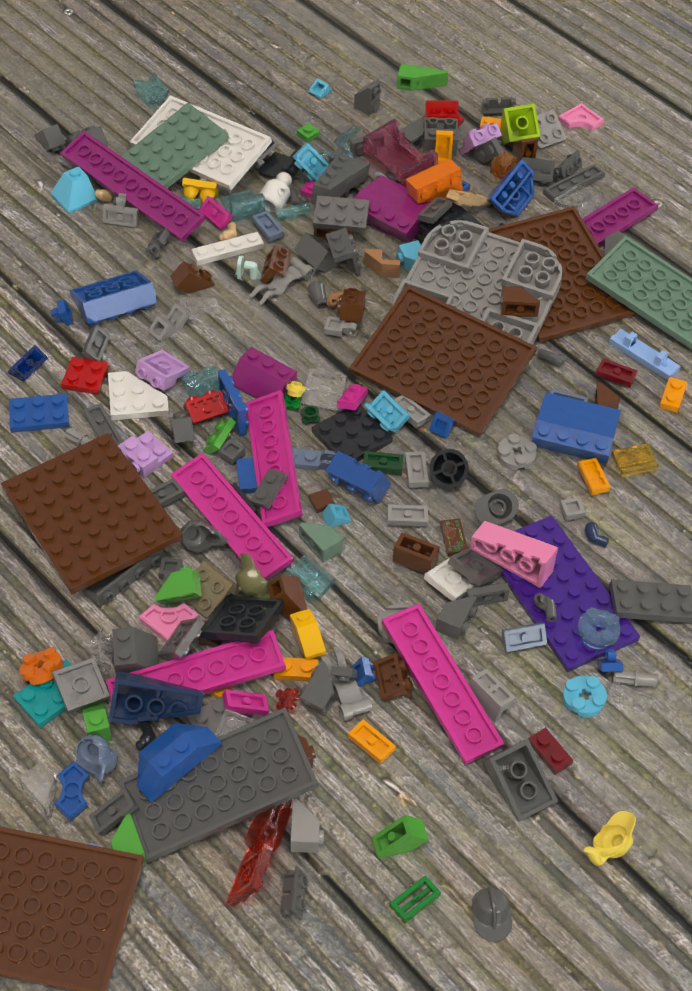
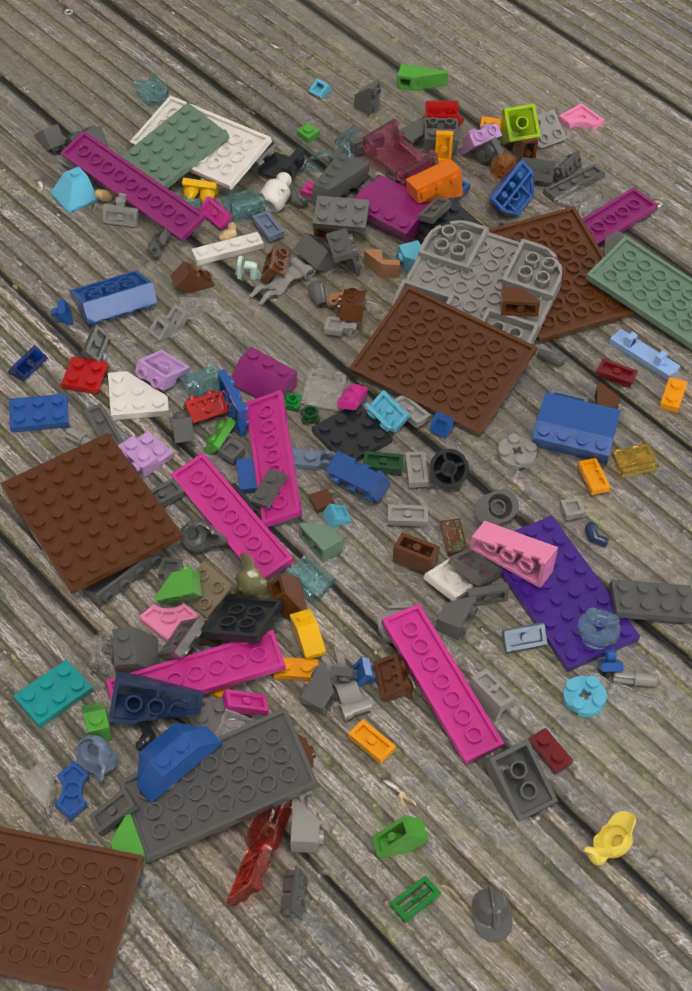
orange plate [19,647,64,685] -> none
flat silver plate [52,657,110,714] -> none
clear light blue axle [275,203,311,220] -> none
clear red plant [275,688,300,712] -> none
light yellow plate [286,381,305,397] -> none
medium azure bracket [293,142,329,182] -> none
tan plate [446,189,492,207] -> none
dark grey hinge [481,97,516,115] -> none
dark grey arm [534,593,557,622] -> none

